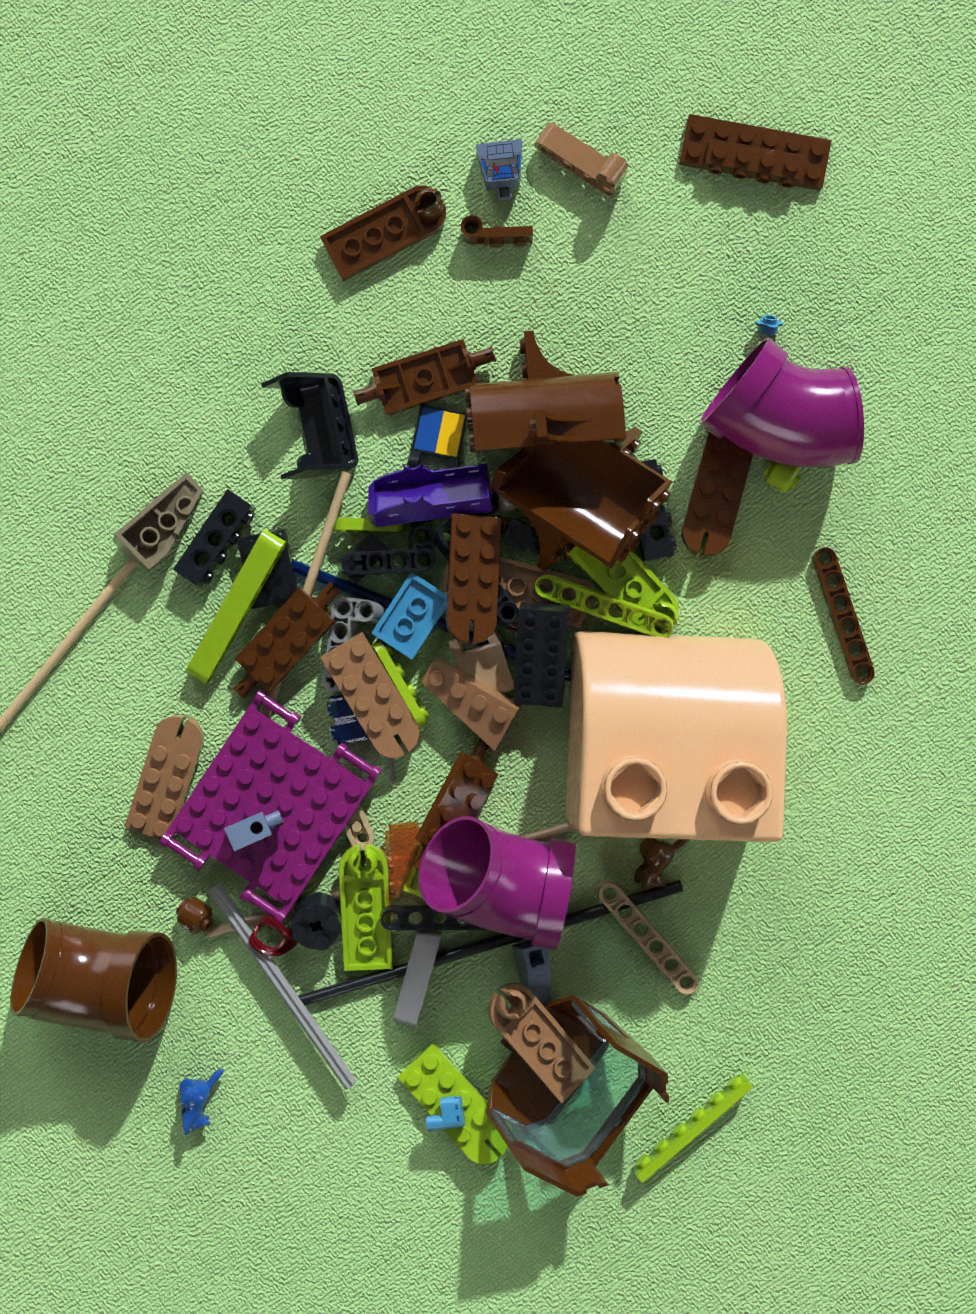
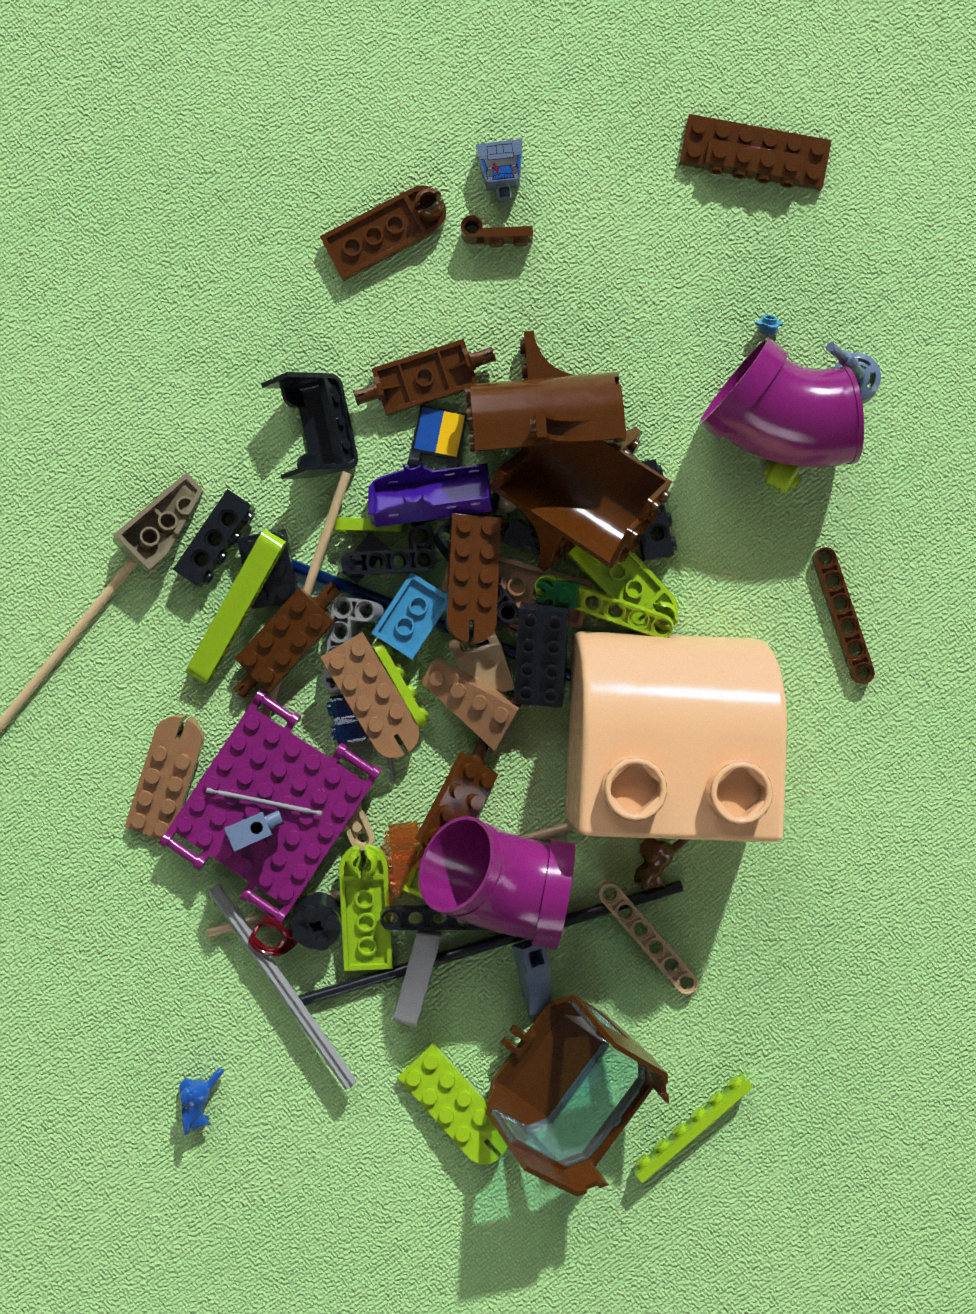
reddish brown cylinder [10,918,177,1042] -> none
reddish brown head [176,897,213,934] -> none
dark azure piece [426,1096,465,1132] -> none
medium nougat plate [488,983,596,1103] -> none
medium nougat beam [534,122,628,196] -> none
reddish brown plate [681,431,753,558] -> none
none -> light grey piece [206,788,322,816]
none -> dark green plate [536,580,580,608]
none -> sand blue dish [826,342,881,400]

